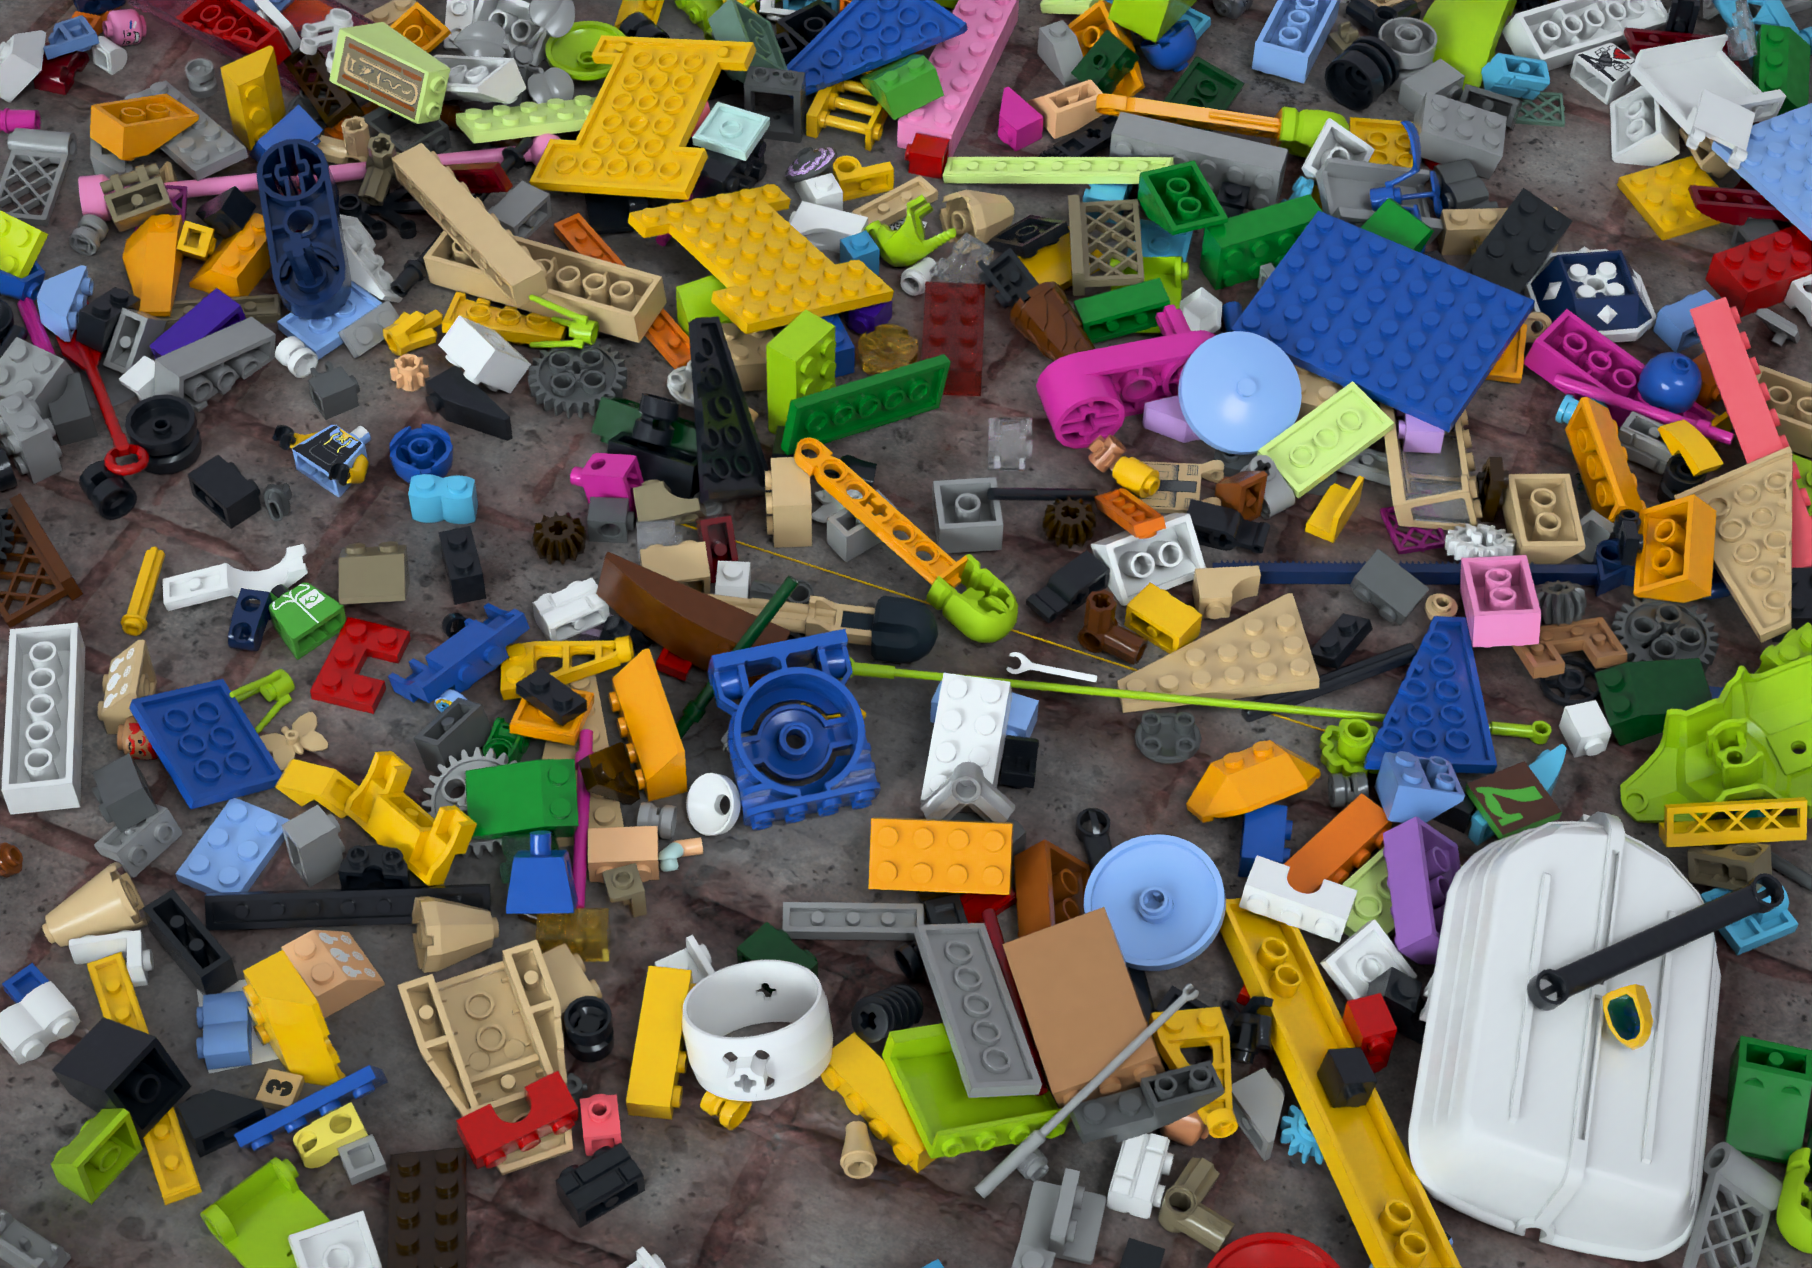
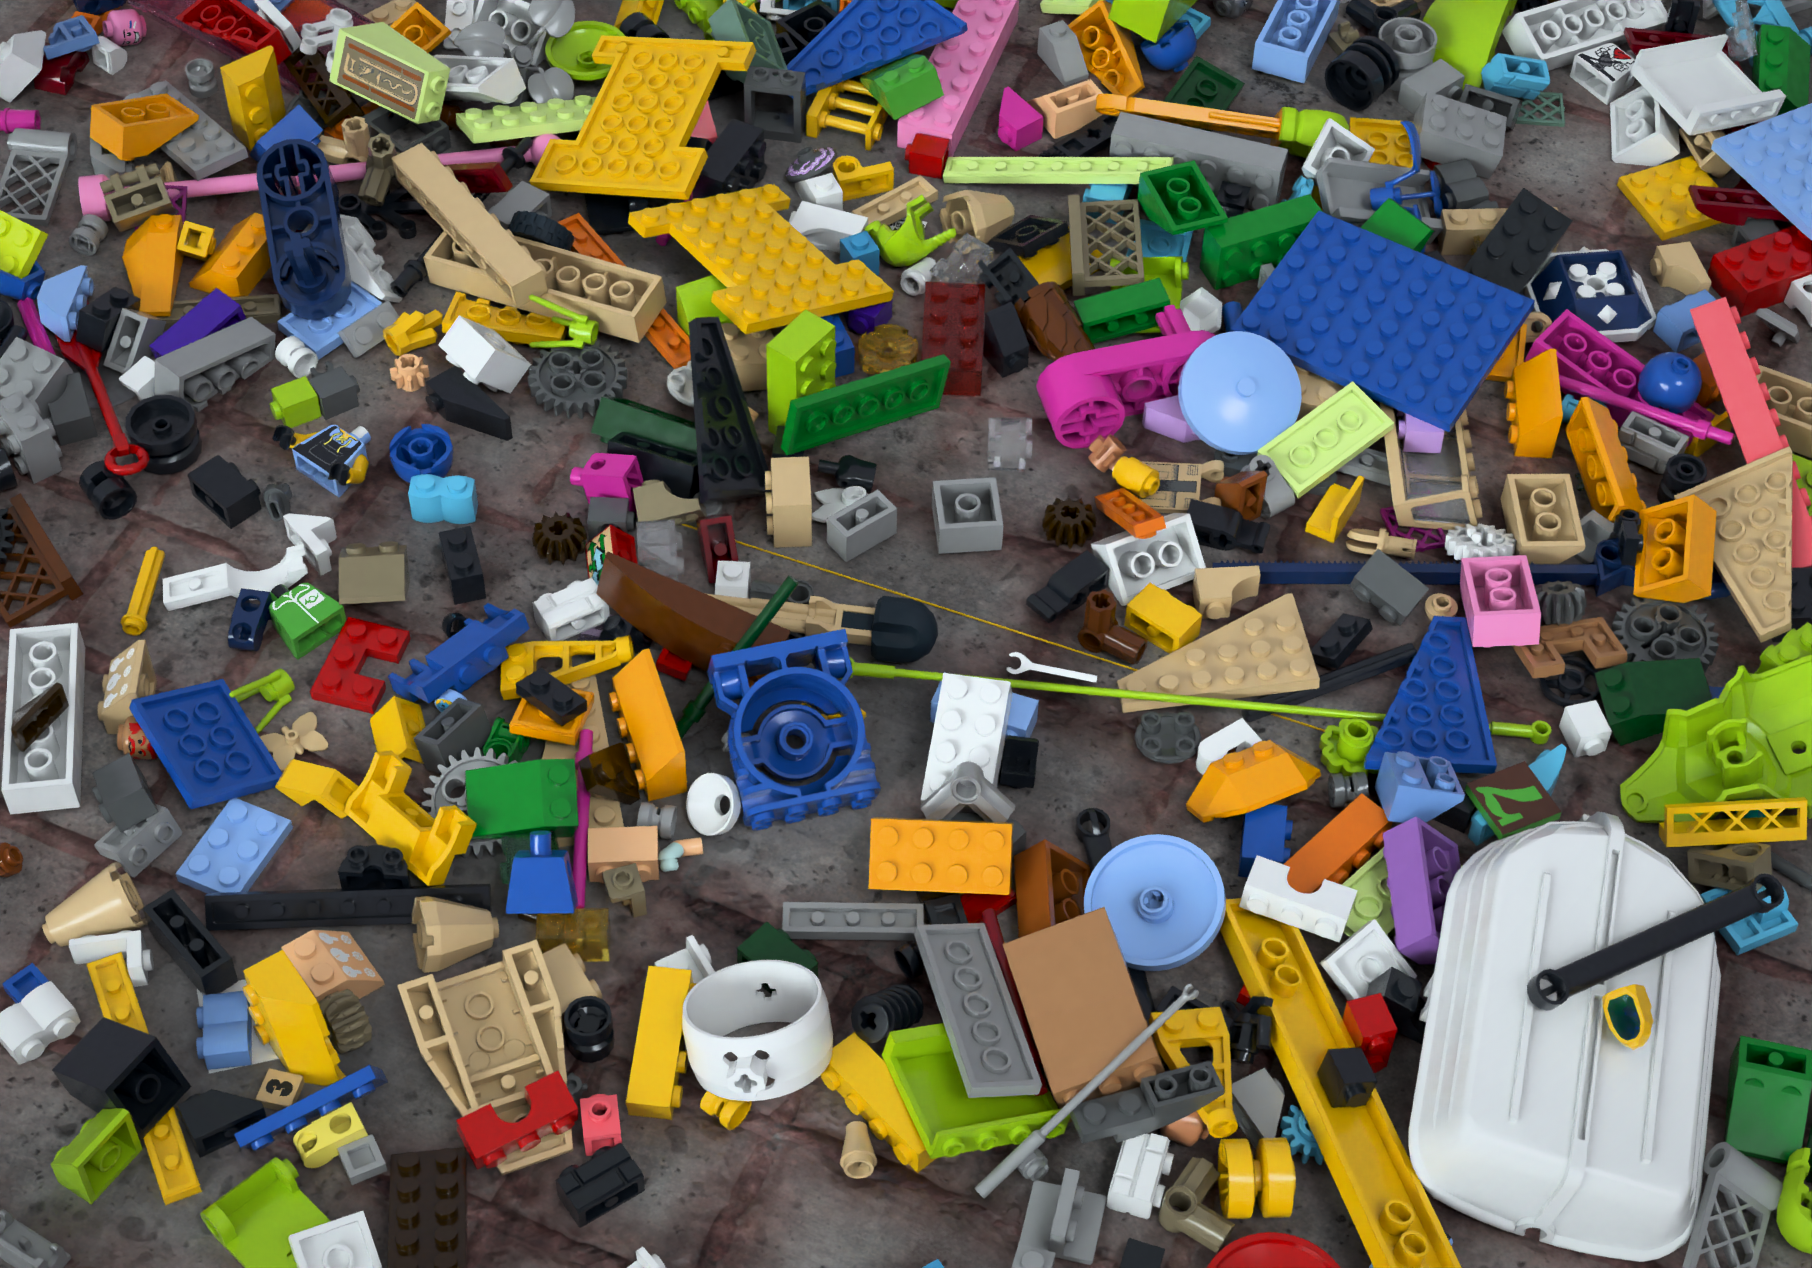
black arch [196,186,256,239] -> none
light grey brick [281,805,346,888] -> none
black wheel [631,393,682,447] -> none
tan slope [640,540,710,594] -> none
light aqua tile [692,102,770,161] -> none
piece [794,438,1018,643] -> none
black bar [987,488,1098,501] -> none
dark green brick [1071,30,1140,94] -> none
dark brown wing [1477,457,1509,523] -> none
yellow slope [1657,419,1724,476] -> none
white flag [1686,89,1755,170] -> none
none -> dark brown slope [11,682,69,752]
none -> lime brick [269,376,322,428]
none -> white slope [283,513,337,576]
none -> dark tan gear [318,989,372,1054]
none -> yellow panel [370,696,426,764]
none -> black wheel [508,211,575,251]
none -> panel [585,524,637,585]
none -> black slope [983,302,1029,378]
none -> white leg [1196,718,1262,775]
none -> yellow wheel [1218,1137,1296,1219]
none -> tan arm [1346,528,1417,559]
none -> light orange slope [1504,349,1563,458]
none -> tan arch [1650,241,1712,296]

